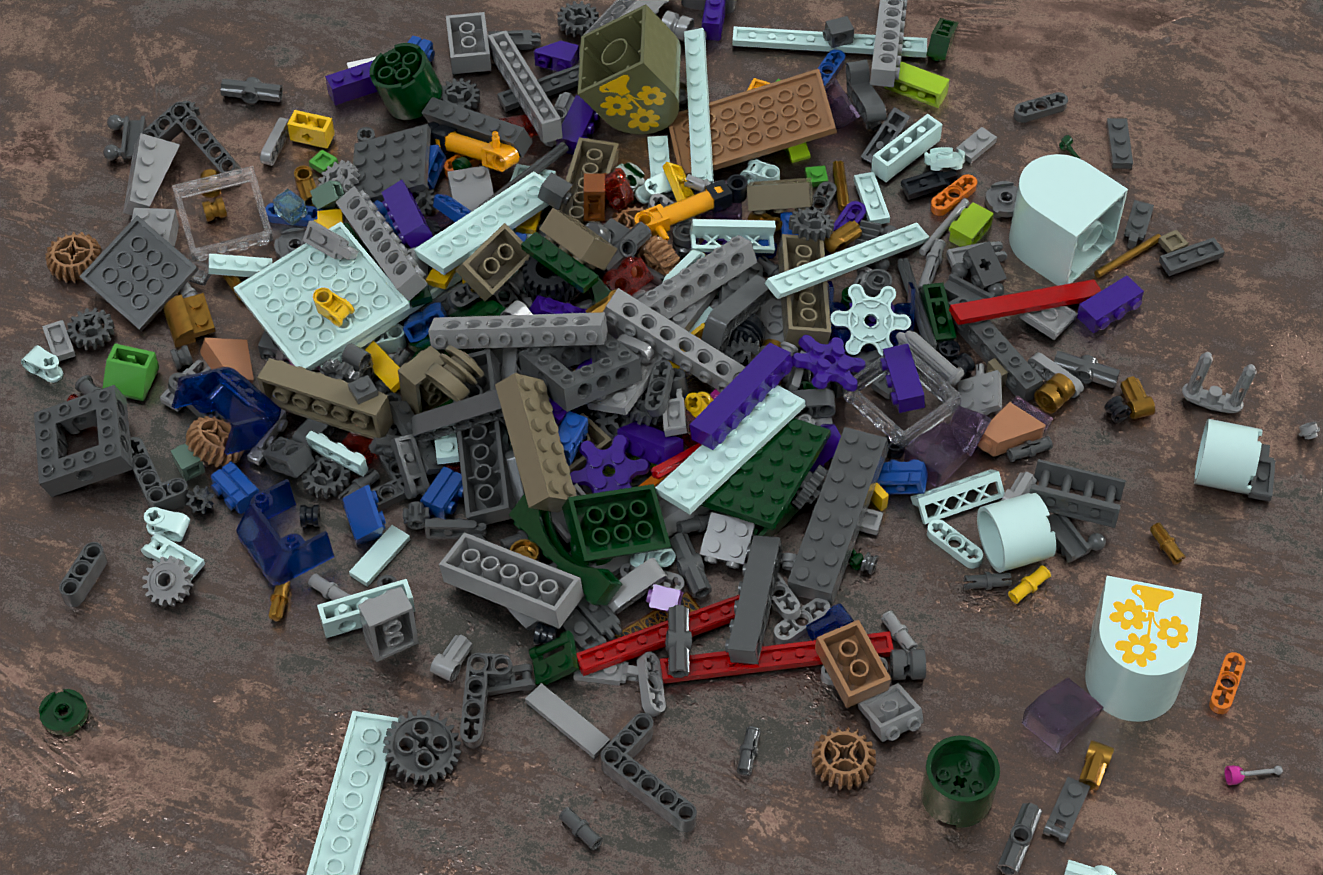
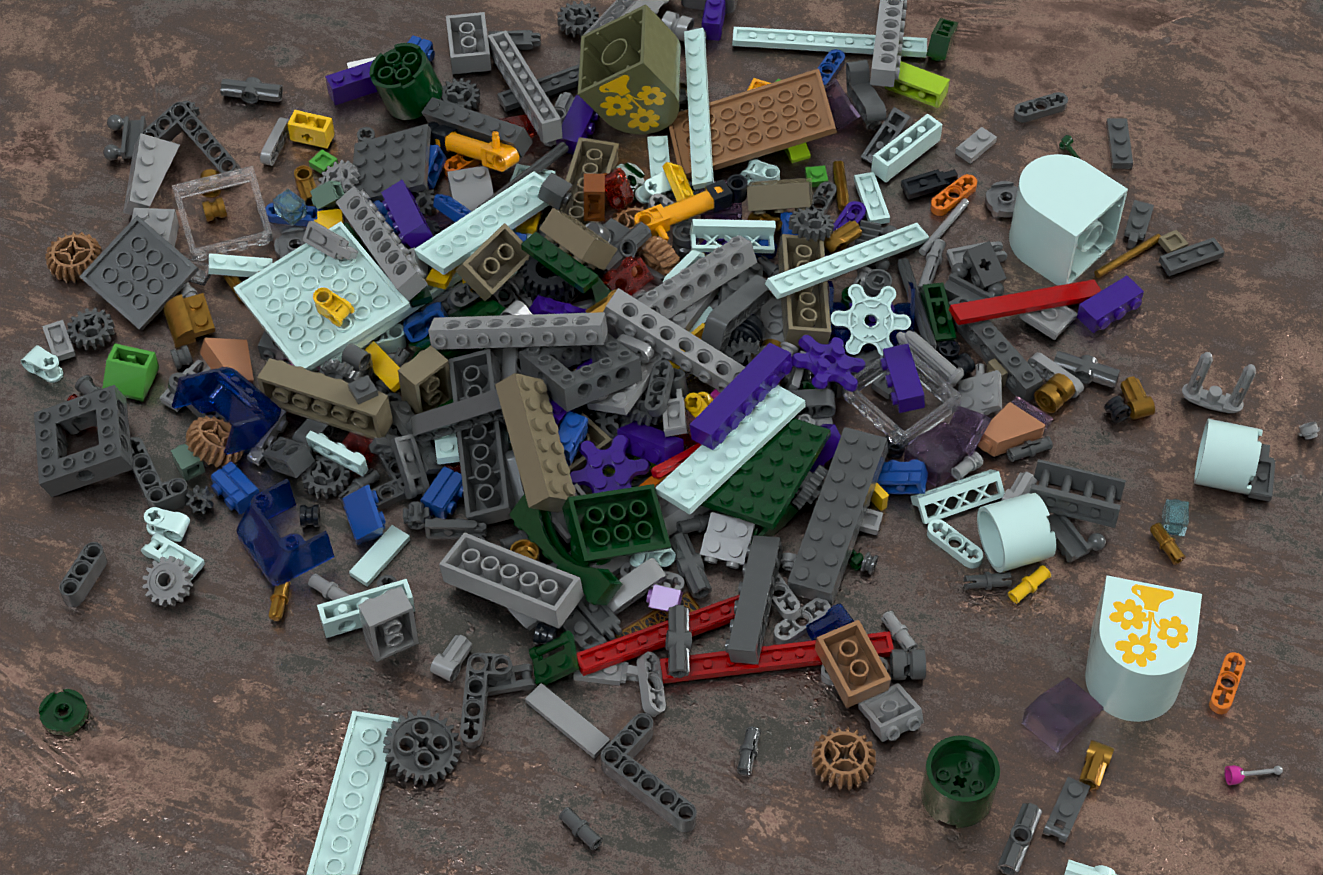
dark tan wheel [425,345,484,402] -> none
dark green plate [452,157,472,171] -> none
dark purple slope [534,41,580,72] -> none
light grey pin [684,174,712,192] -> none
dark grey brick [823,16,854,48] -> none
light aqua plate [924,147,965,171] -> none
lime brick [949,202,994,247] -> none
none -> light grey pin [951,451,983,480]
none -> clear light blue brick [1162,499,1189,536]

